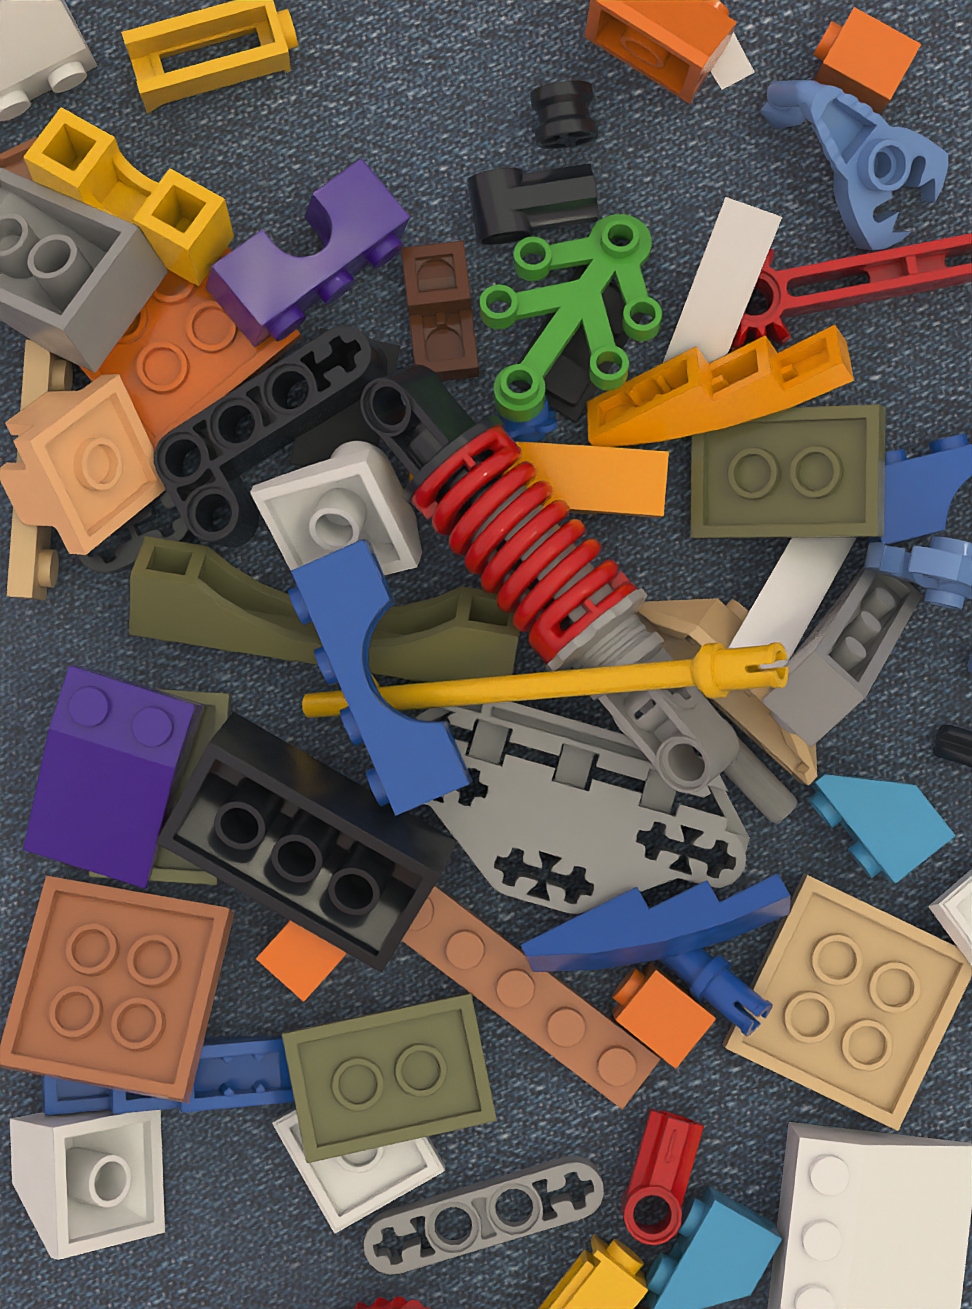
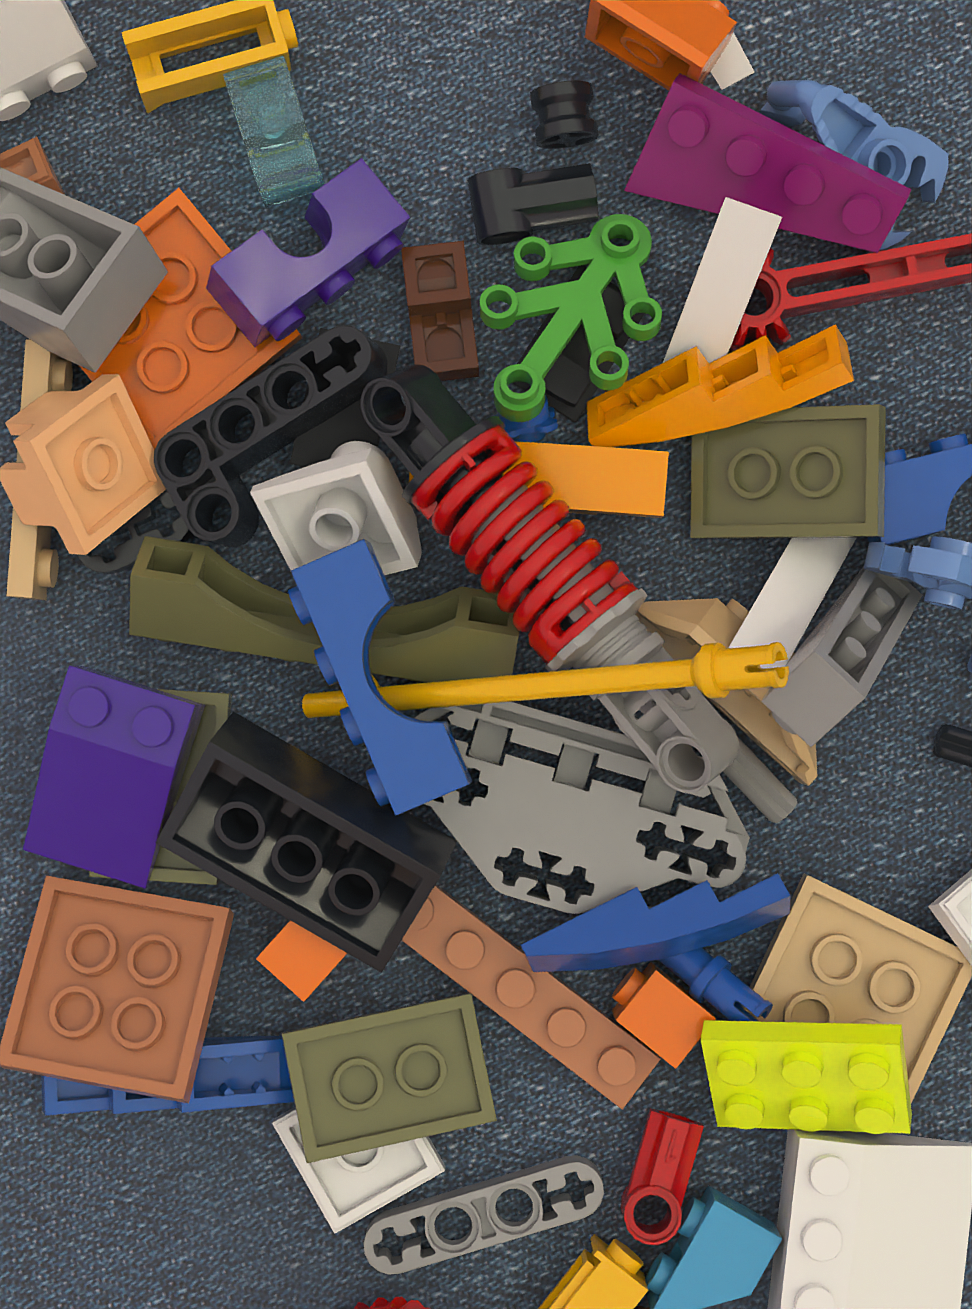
white slope [10,1110,165,1260] -> none
yellow arch [23,107,234,286] -> none
dark azure slope [808,772,956,884] -> none
orange brick [813,7,921,114] -> none
none -> clear light blue plate [223,55,324,207]
none -> magenta wing [624,73,911,253]
none -> neon yellow plate [701,1020,912,1134]

